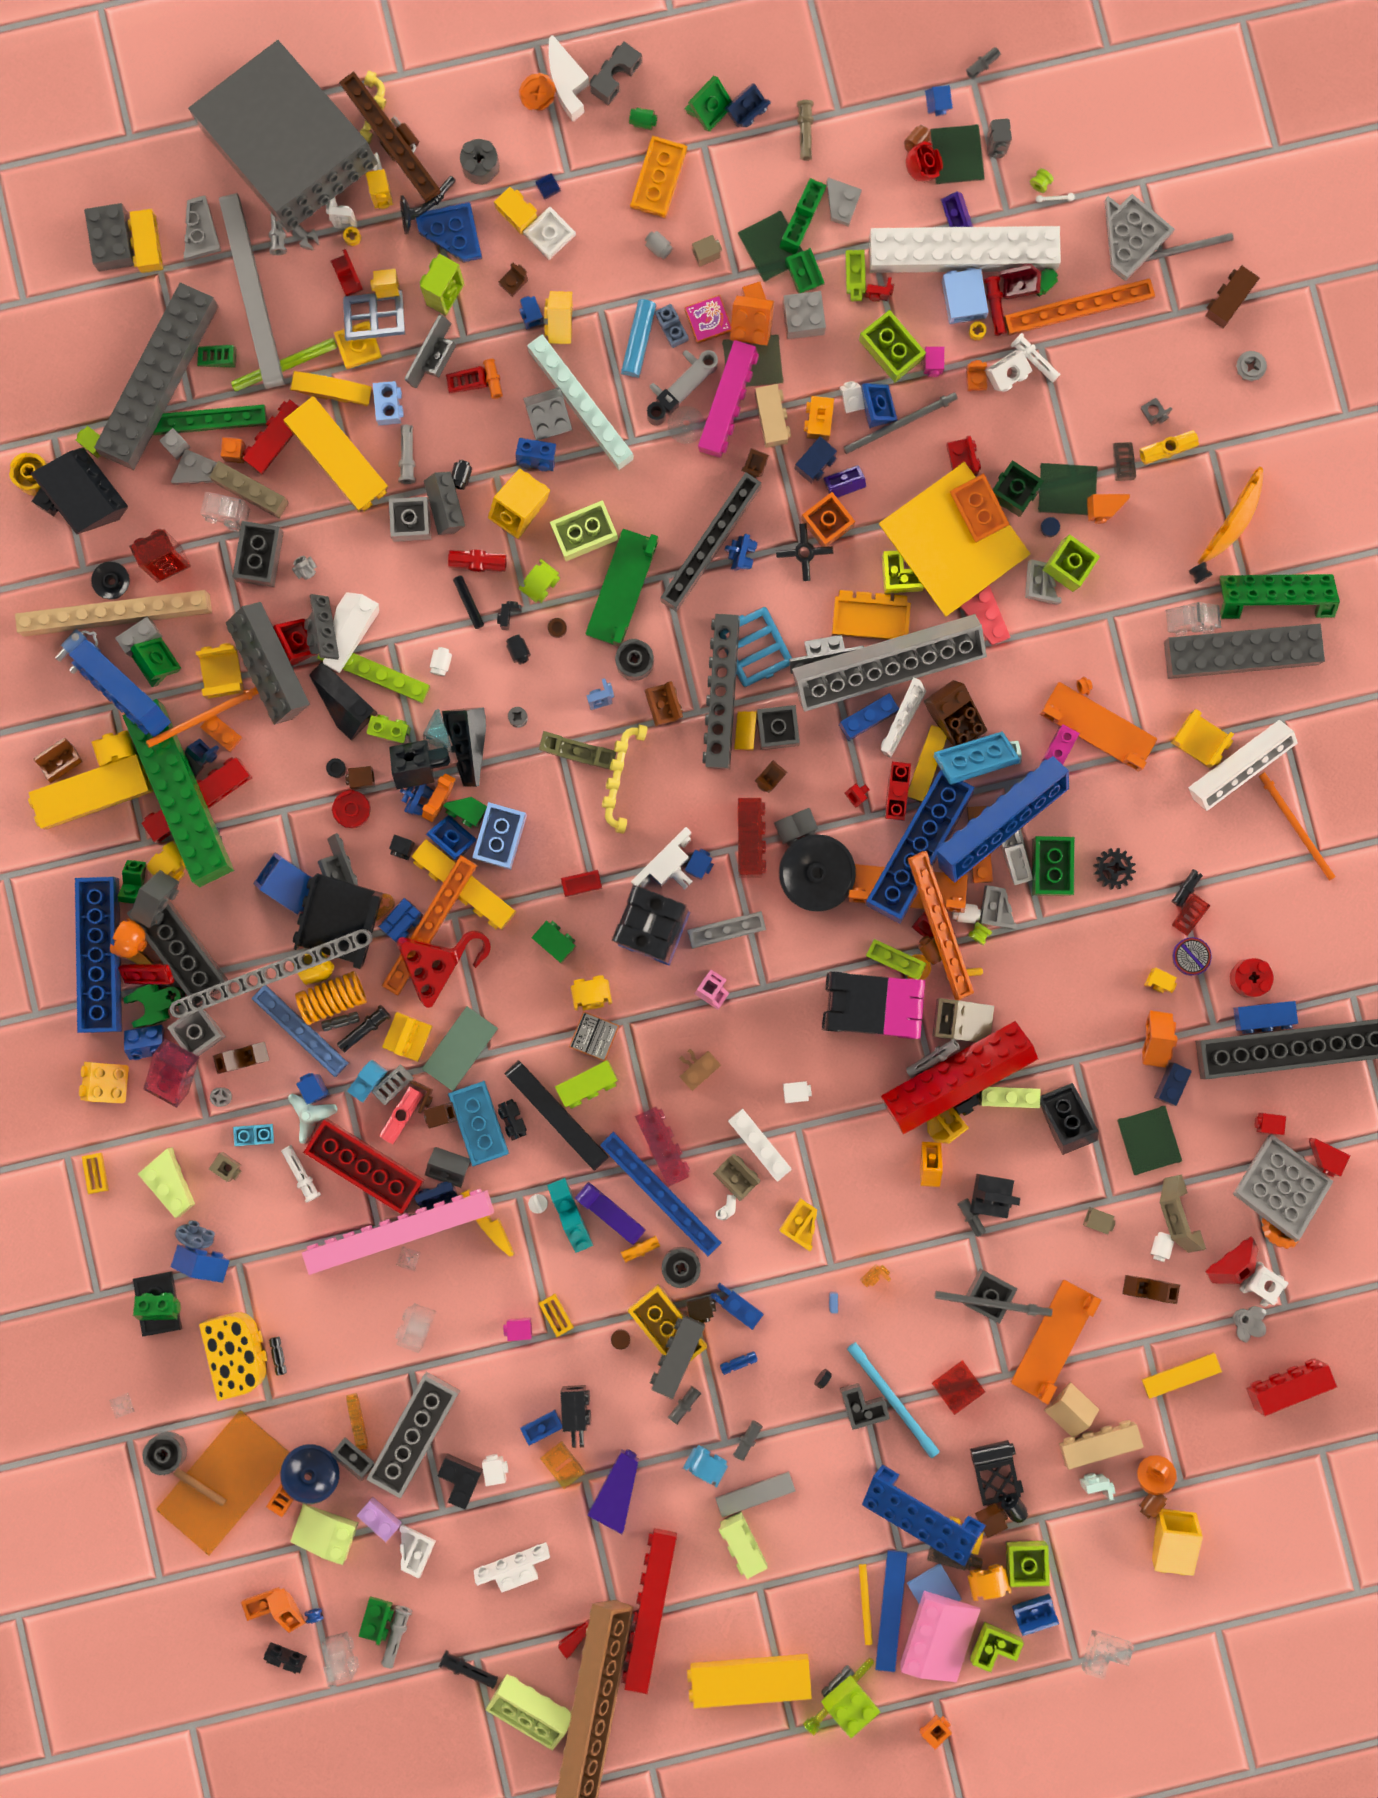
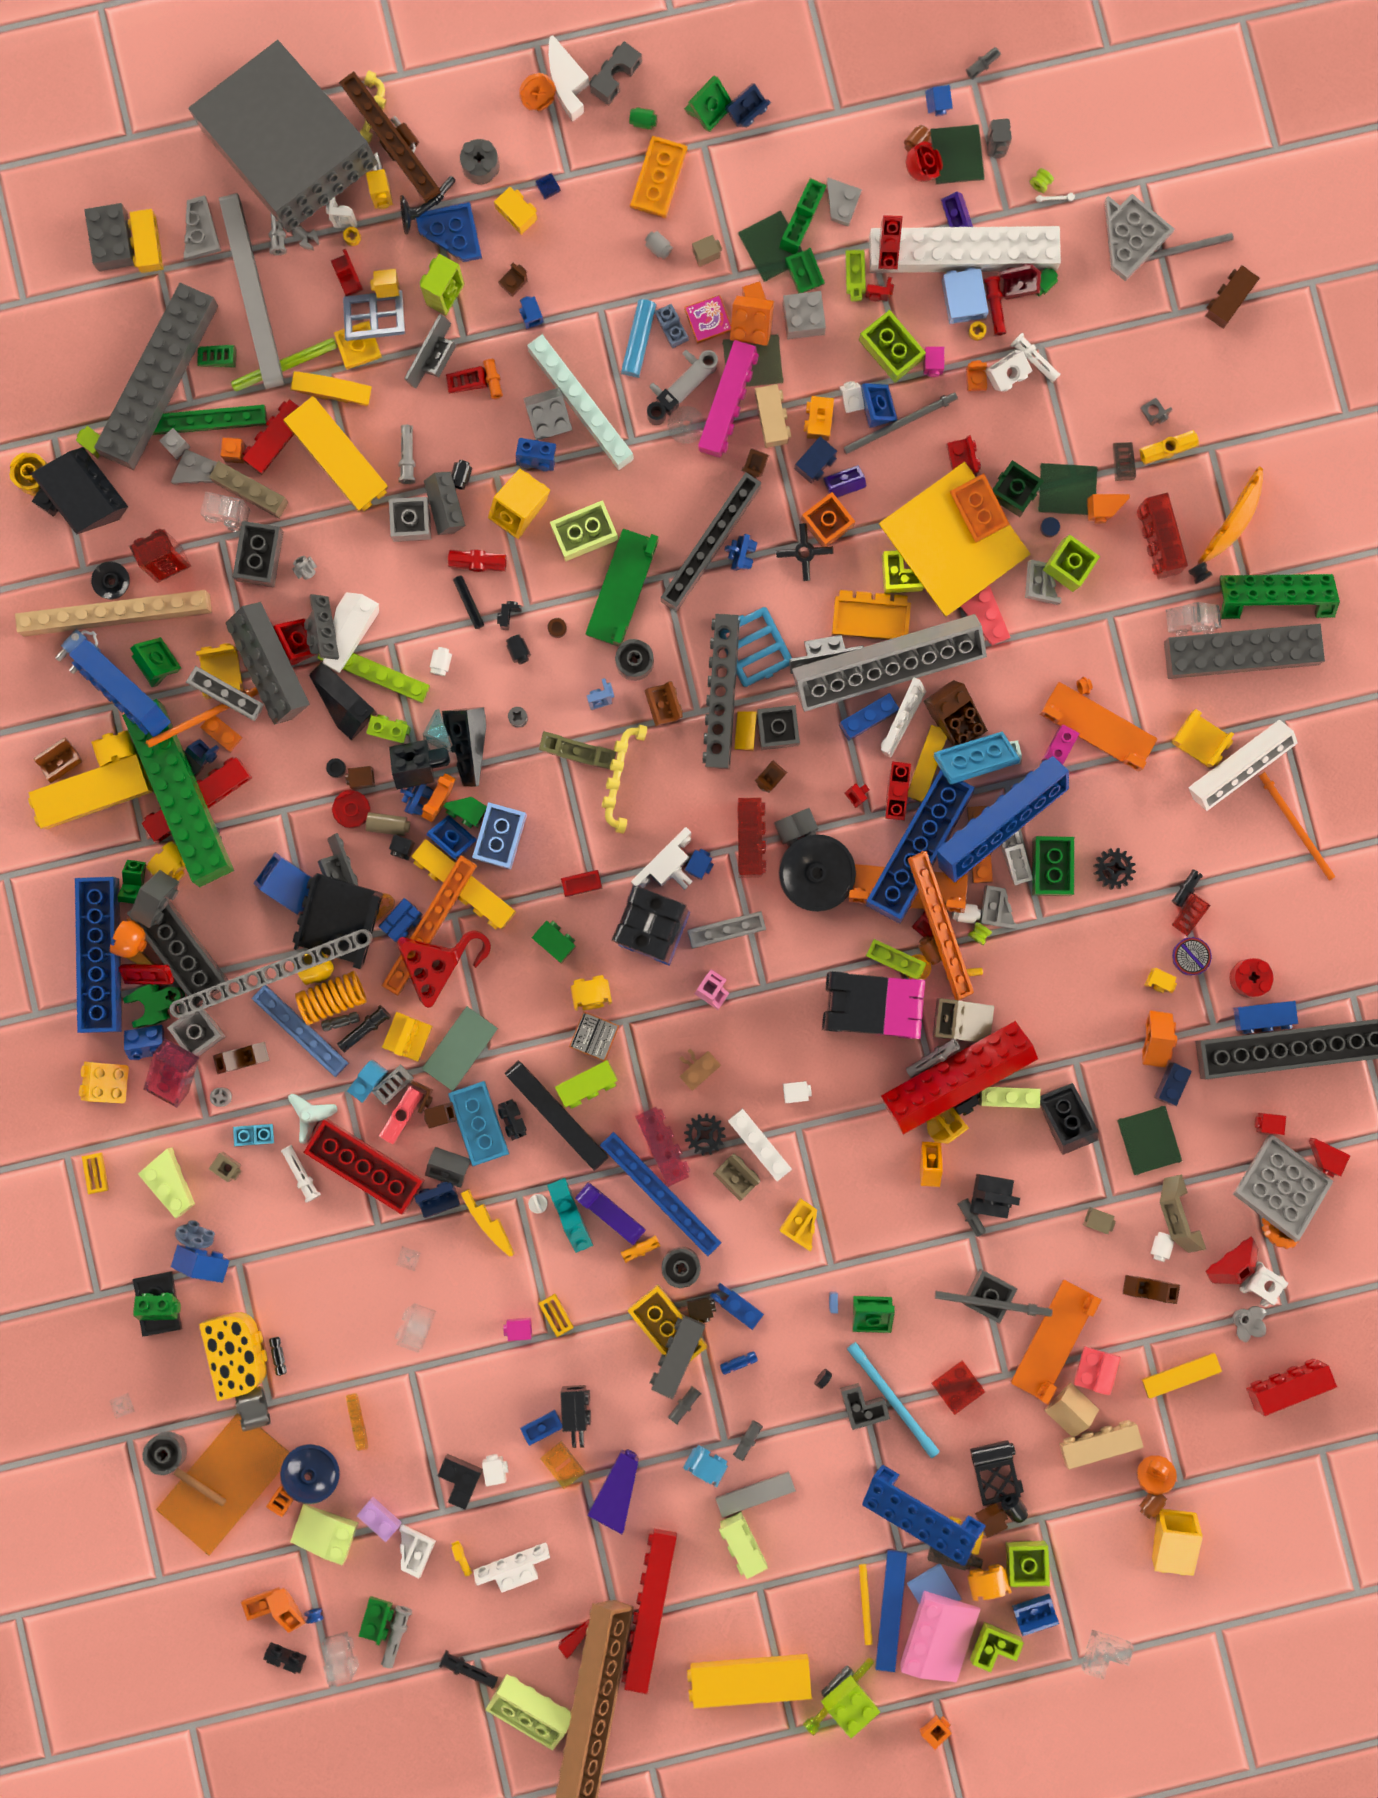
light grey brick [115,617,163,657] -> none
blue brick [296,1073,330,1104] -> none
bright pink brick [302,1188,494,1275] -> none
dark grey brick [332,1438,375,1481] -> none
light grey brick [366,1371,460,1499] -> none
light blue brick [373,381,404,426] -> none
lime brick [518,559,560,603] -> none
white tile [523,207,576,260] -> none
yellow brick [544,291,573,344] -> none
reddish brown tile [611,1329,630,1350] -> none
white arm [715,1195,736,1221] -> none
dark tan pin [797,100,814,161] -> none
clear yellow bracket [860,1264,891,1287] -> none
orange plate [1004,278,1155,336] -> none
light aqua bracket [1080,1473,1115,1501] -> none
light grey gear [1236,351,1267,382] -> none
none -> light grey brick [186,666,264,721]
none -> dark grey brick [235,1386,271,1431]
none -> dark tan brick [366,812,410,836]
none -> yellow bar [451,1541,472,1576]
none -> black gear [684,1113,726,1156]
none -> green bracket [852,1296,895,1333]
none -> red slope [878,215,903,270]
none -> coral brick [1073,1346,1121,1395]
none -> clear red brick [1137,492,1188,579]

